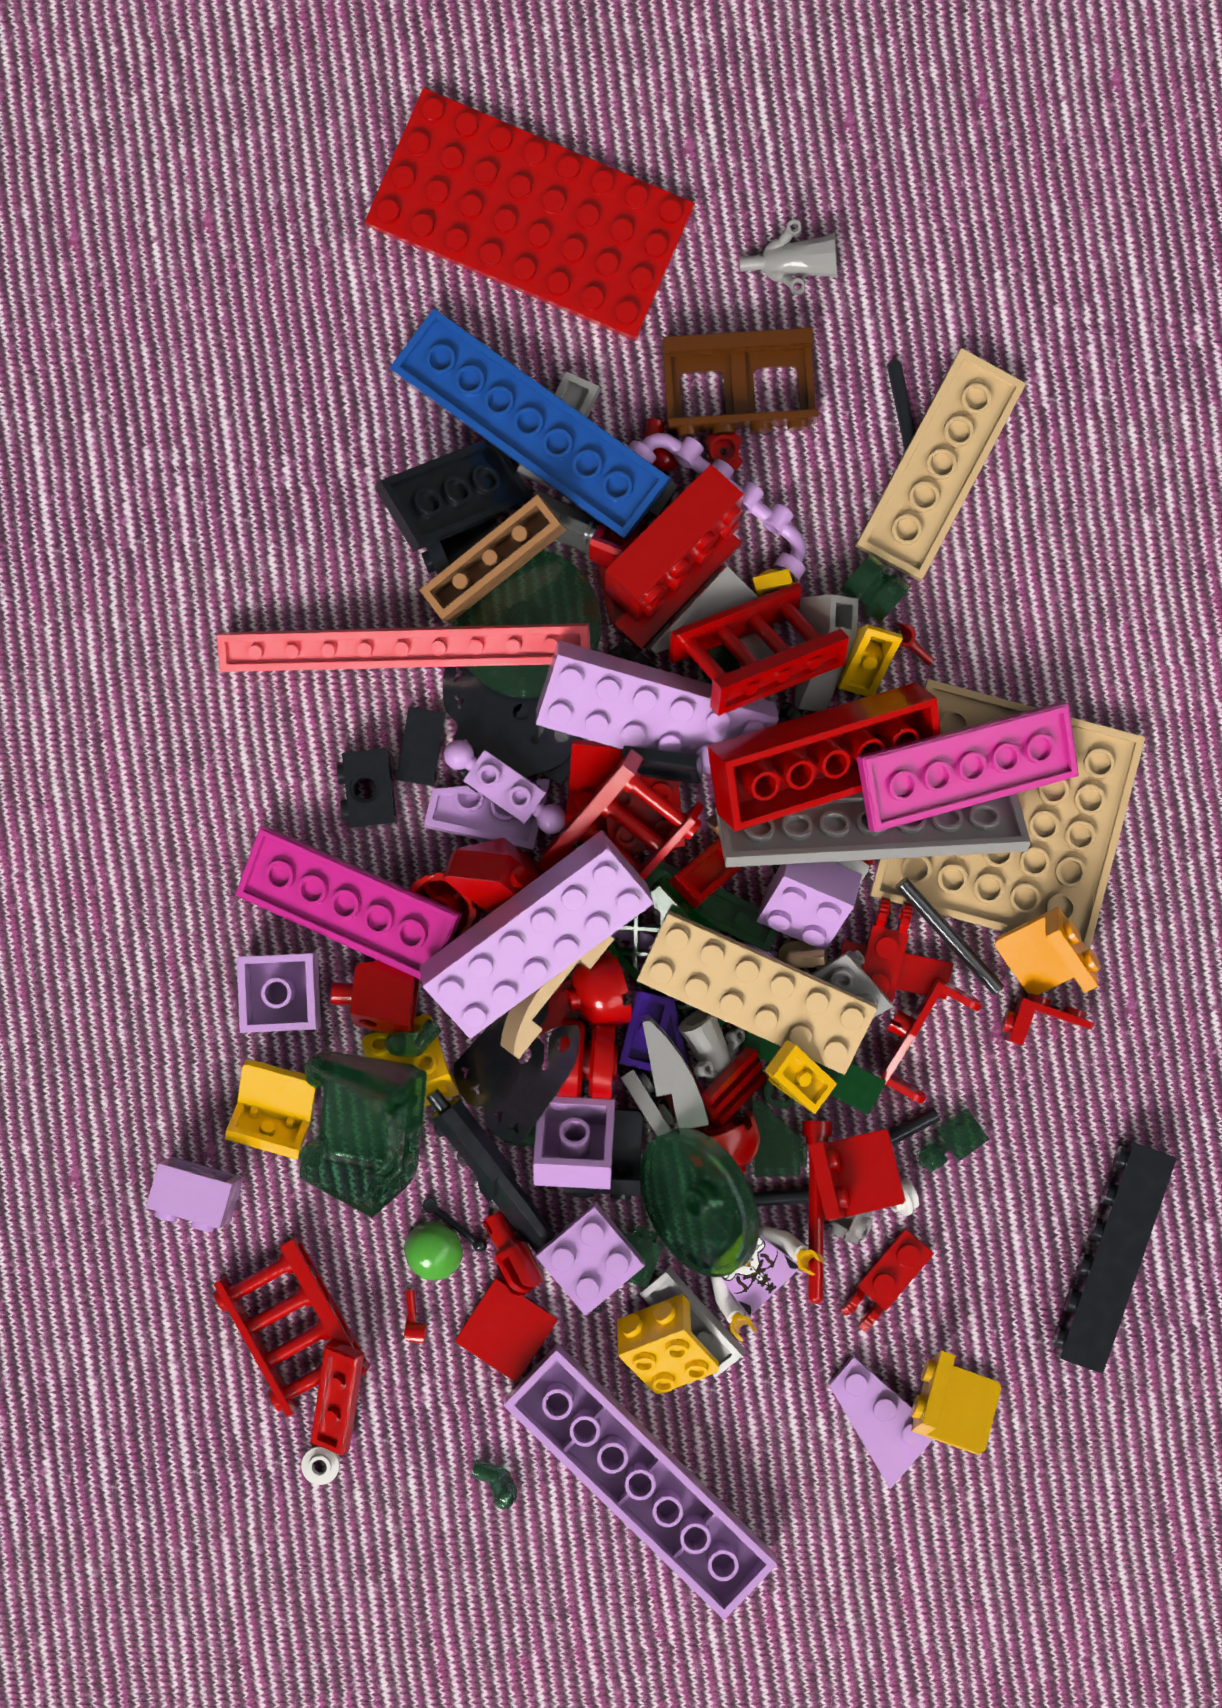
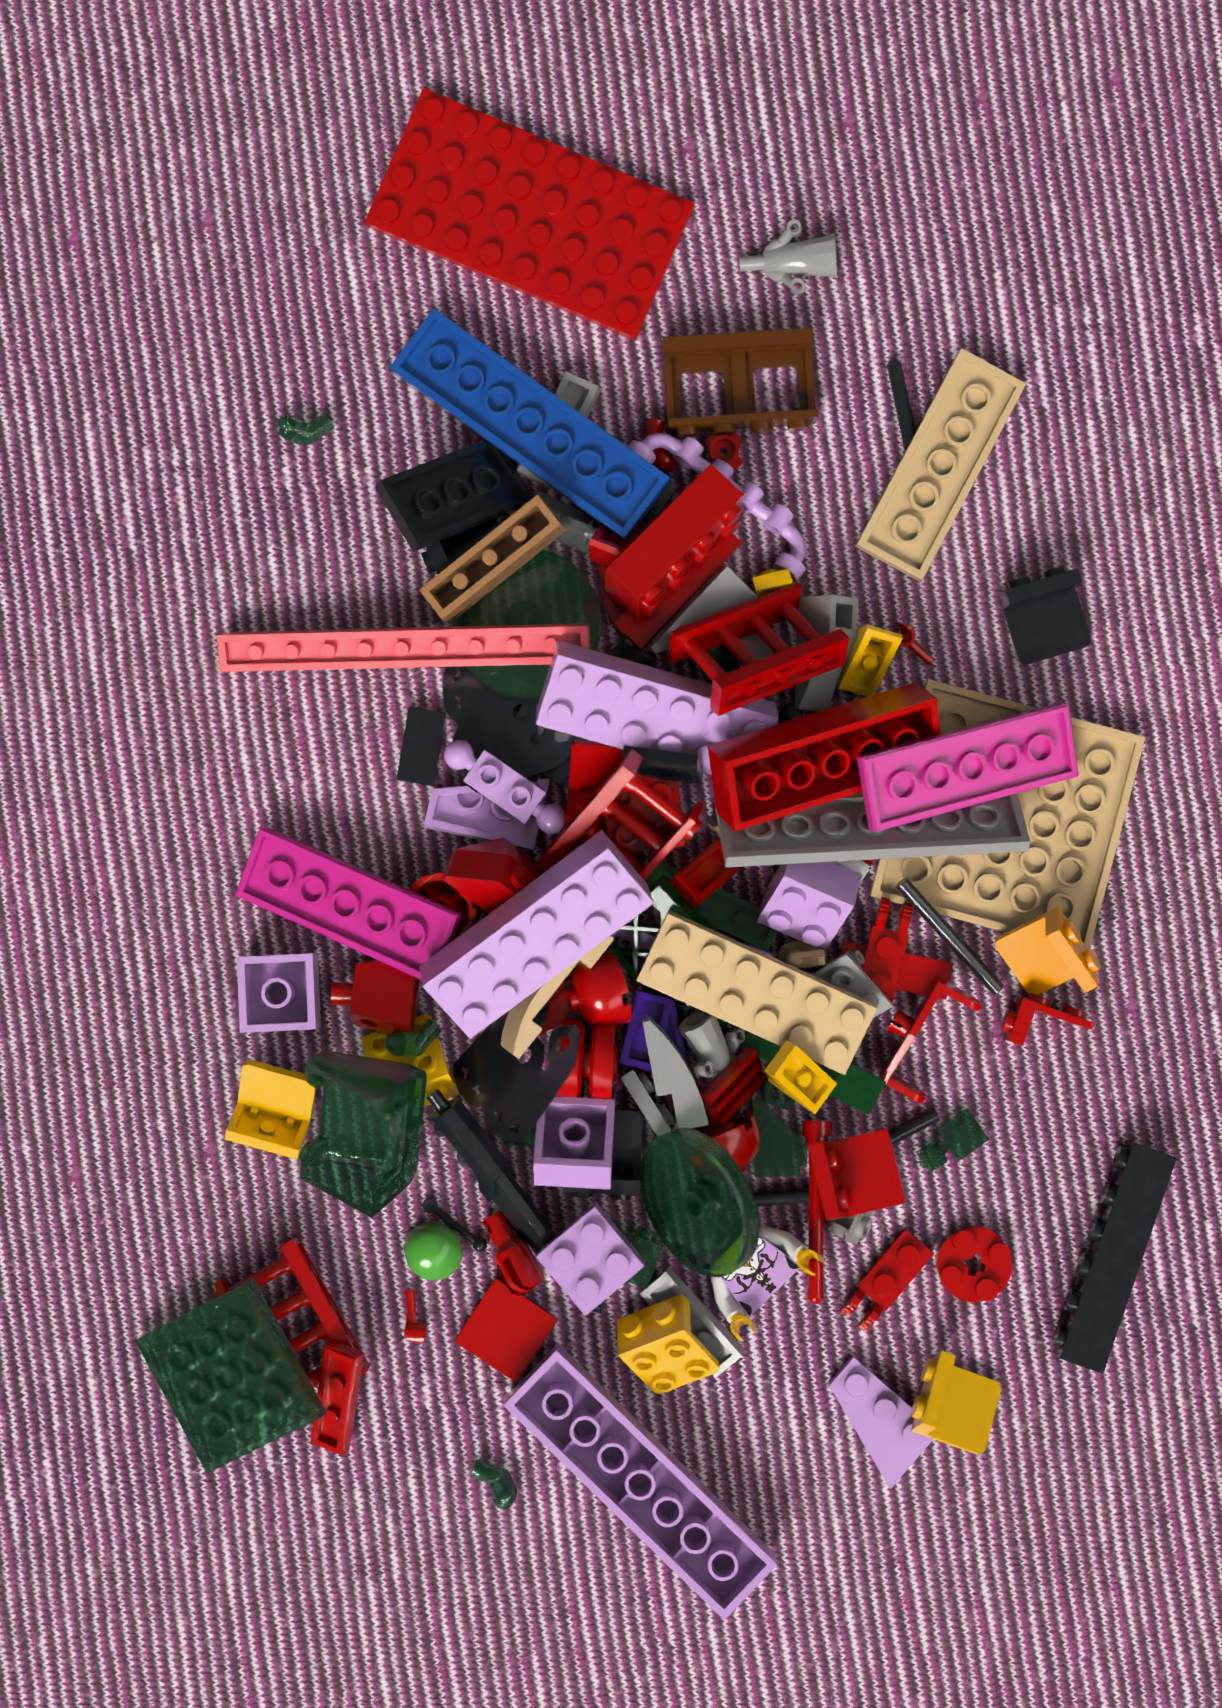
lavender brick [145,1157,244,1232] -> none
white plate [301,1446,340,1485] -> none
black brick [337,748,398,829] -> none
clear green wheel [840,553,911,624] -> none
white plate [891,1179,919,1217] -> none
none -> clear green plate [135,1278,327,1473]
none -> clear green arm [277,413,335,446]
none -> red plate [935,1225,1012,1303]
none -> black bracket [999,565,1091,665]

